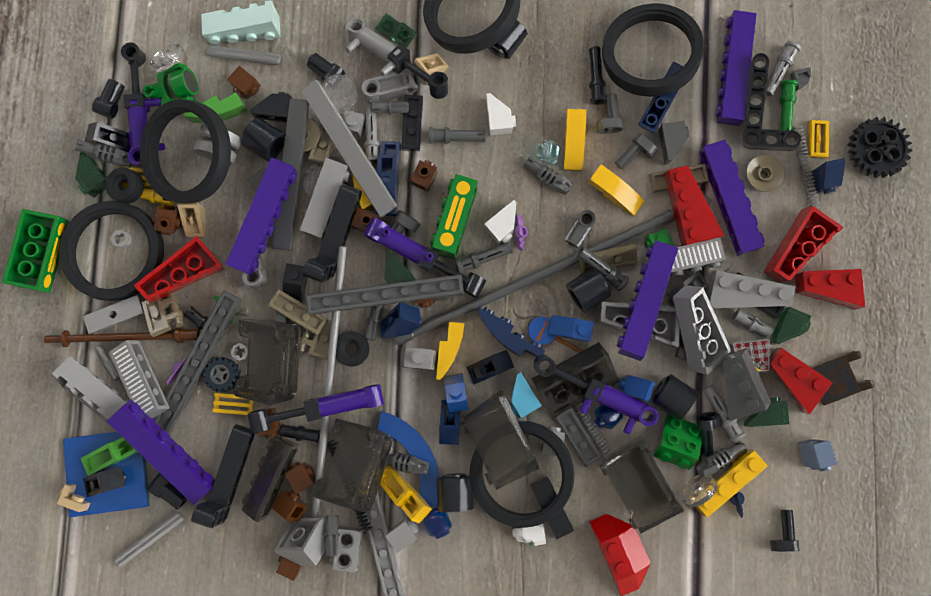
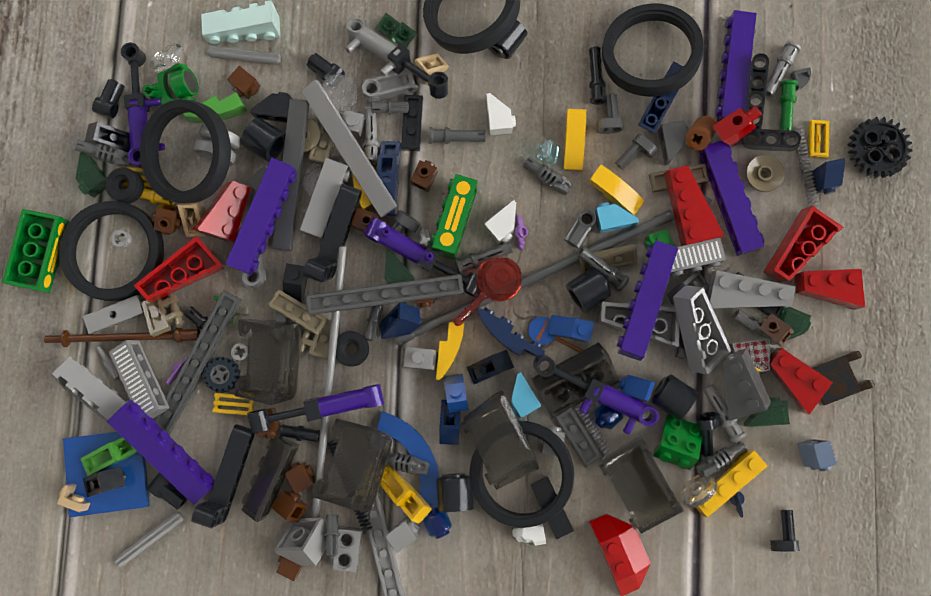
none -> wedge [192,181,251,242]
none -> light grey axle [419,227,431,246]
none -> clear red piece [454,257,522,326]
none -> medium azure slope [594,203,639,233]
none -> dark orange piece [686,116,717,151]
none -> red torso [712,105,762,146]
none -> reddish brown brick [759,313,793,347]

